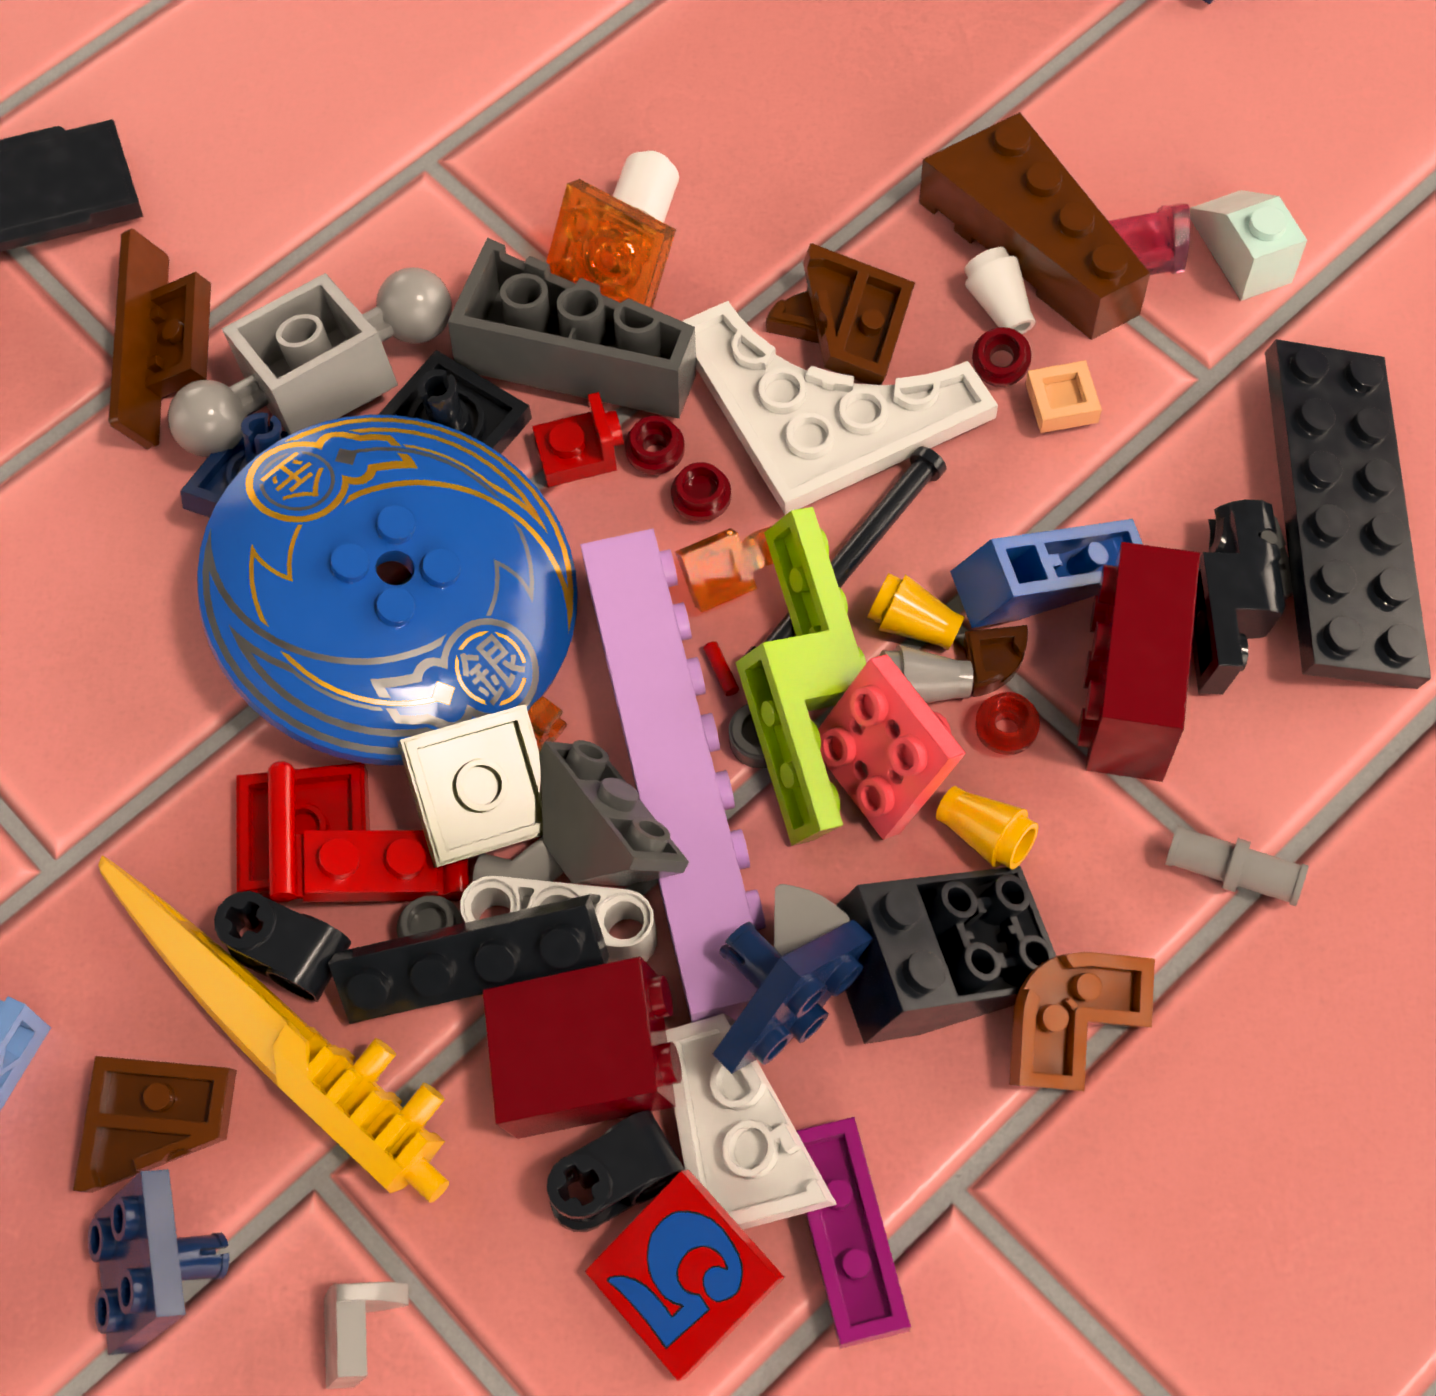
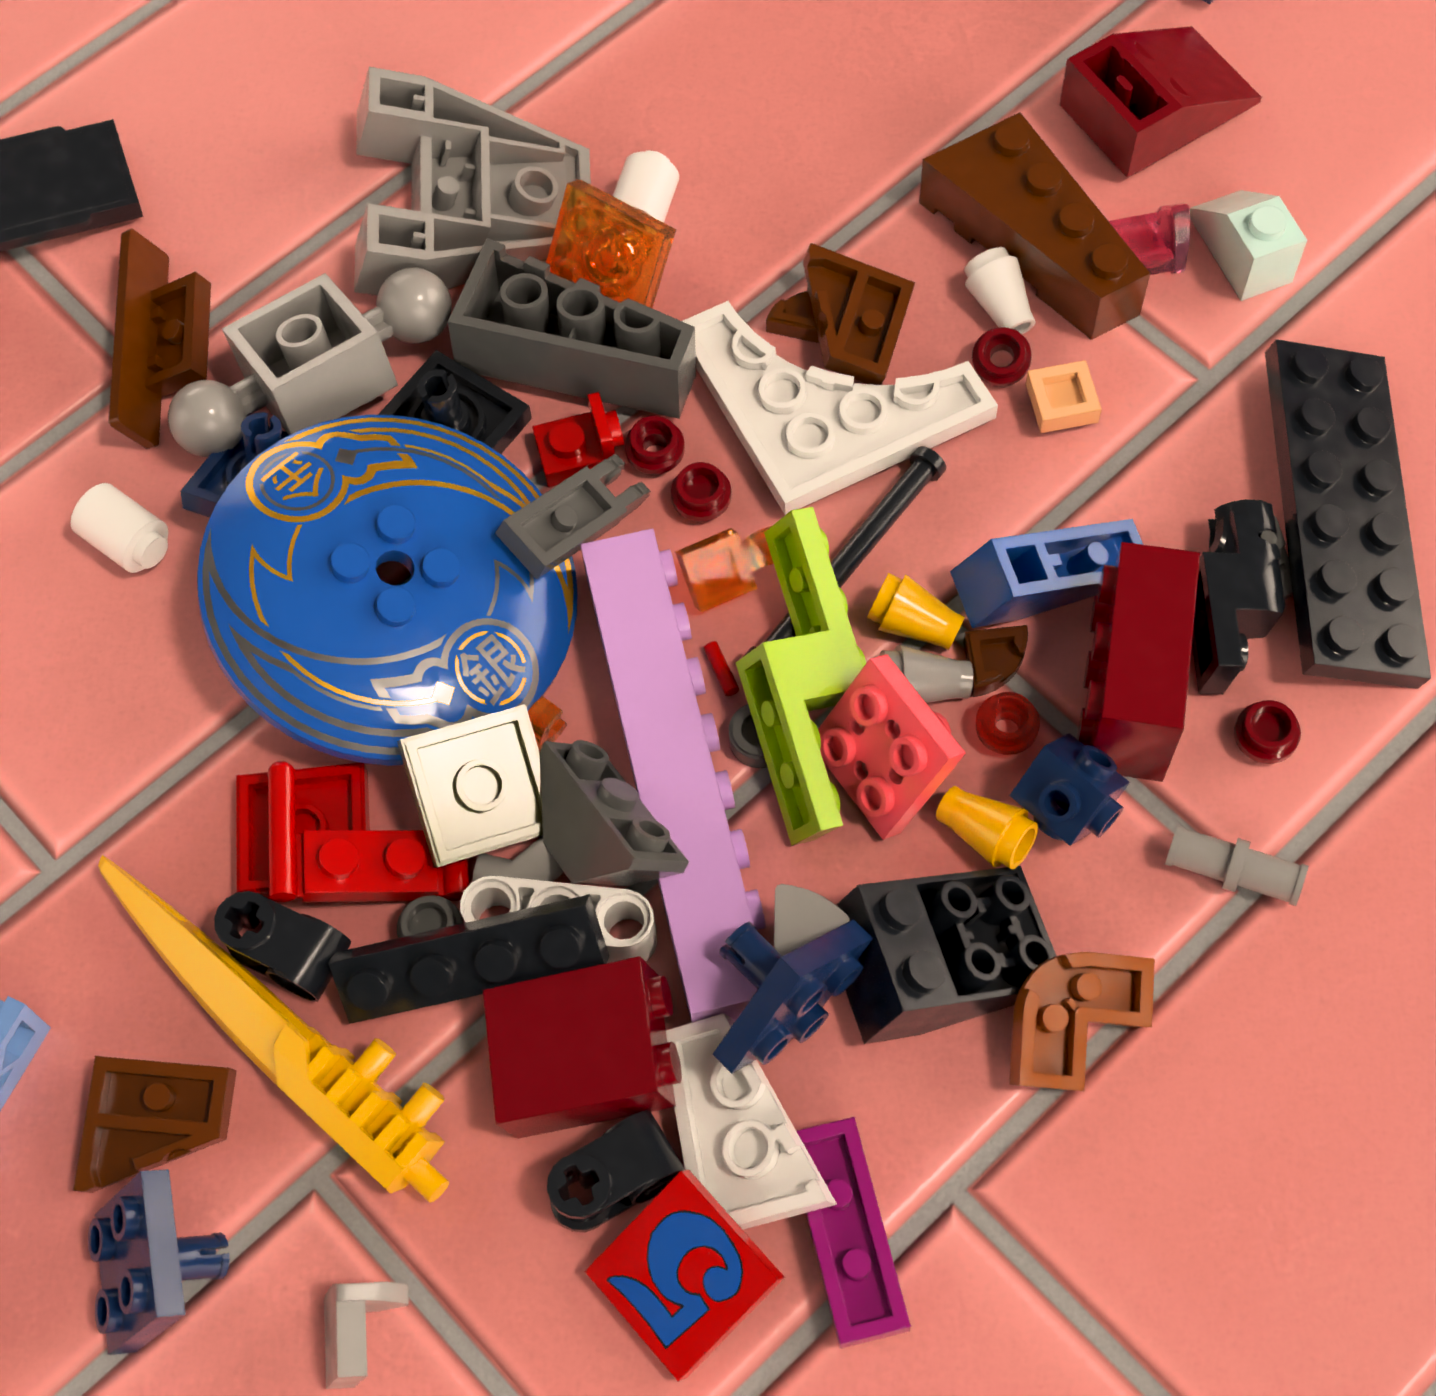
none -> white brick [71,483,168,573]
none -> light grey wedge [354,67,593,295]
none -> dark grey hinge [495,454,651,579]
none -> dark blue brick [1009,733,1130,846]
none -> dark red slope [1059,26,1262,178]
none -> dark red plate [1234,700,1301,764]

